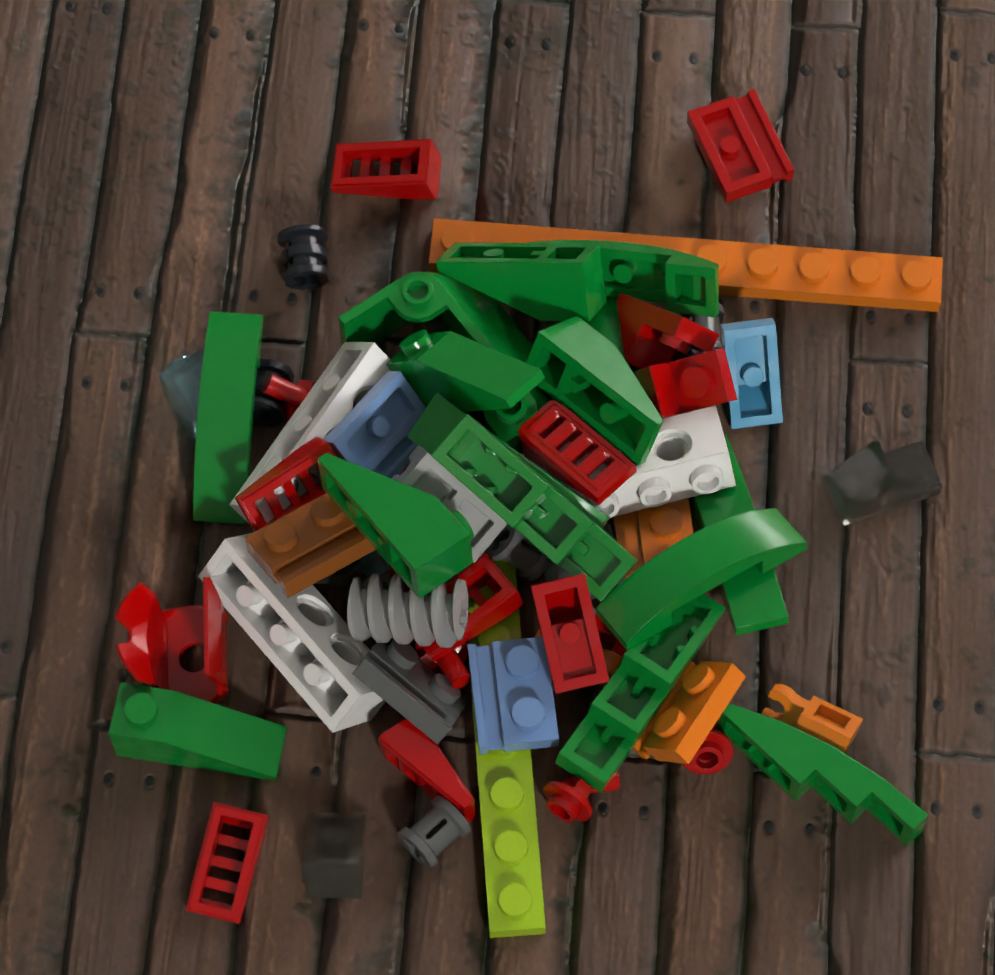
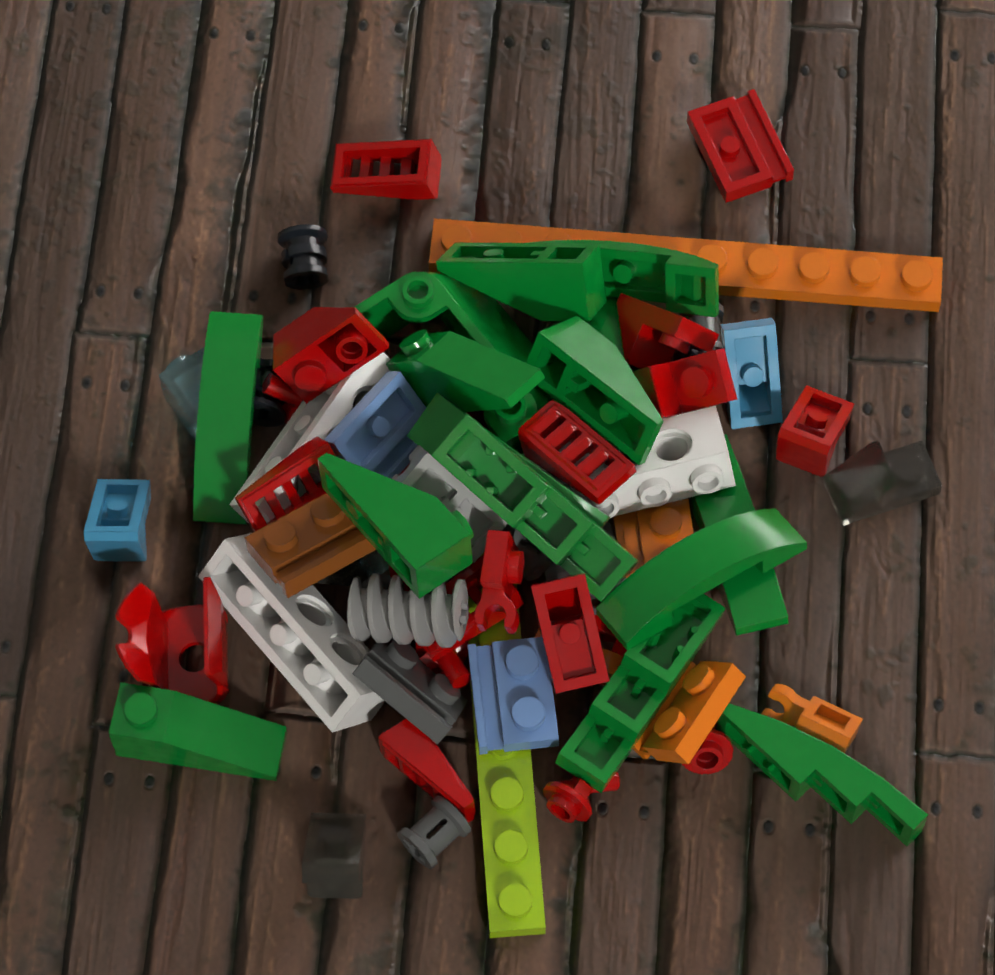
red slope [185,802,270,924] -> none
none -> dark azure slope [83,479,151,562]
none -> red slope [273,307,389,404]
none -> red plate [474,530,525,634]
none -> red slope [776,385,855,477]

